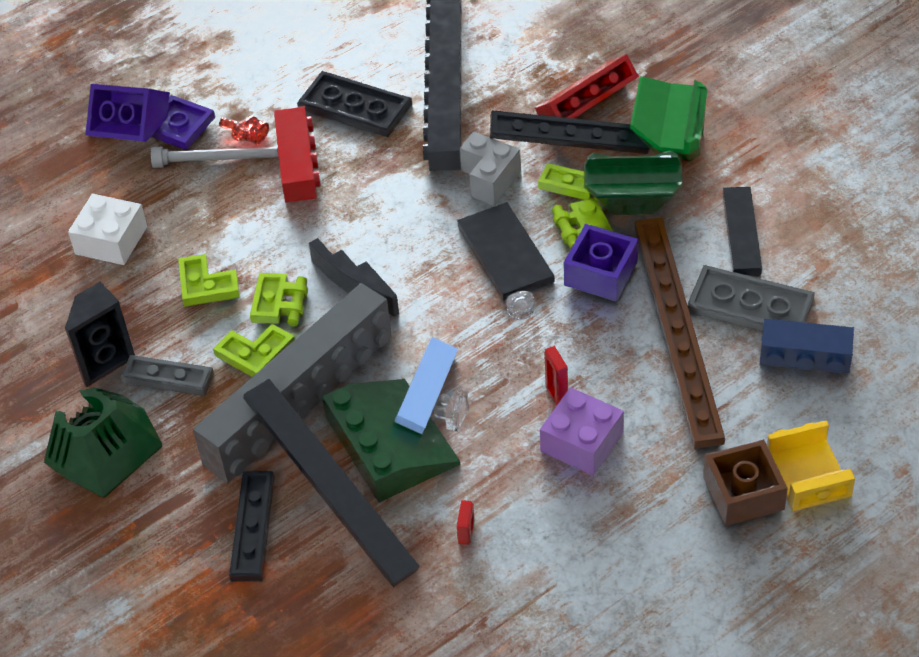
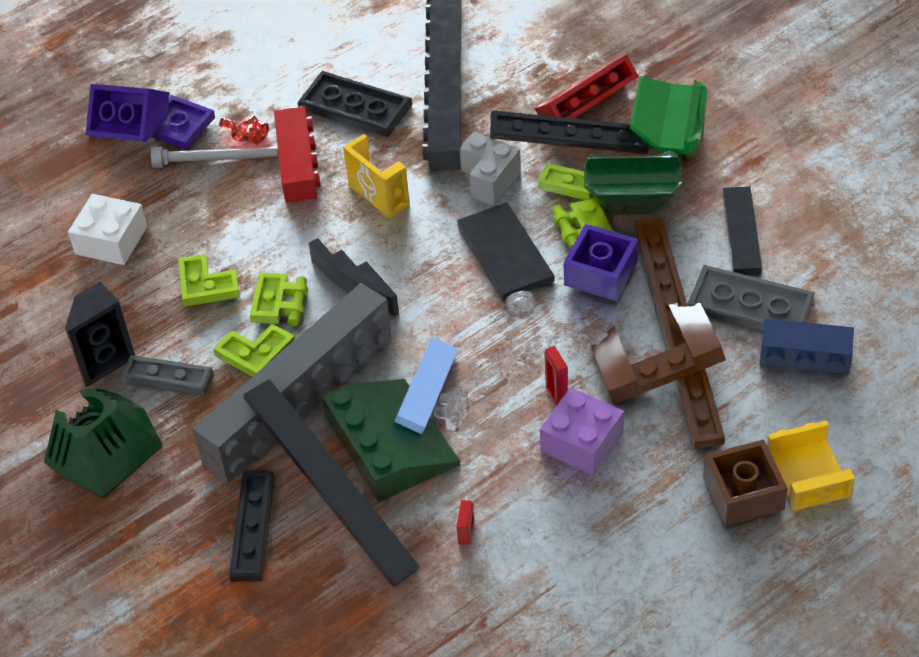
none -> yellow panel [343,134,410,219]
none -> reddish brown wedge [591,303,726,405]

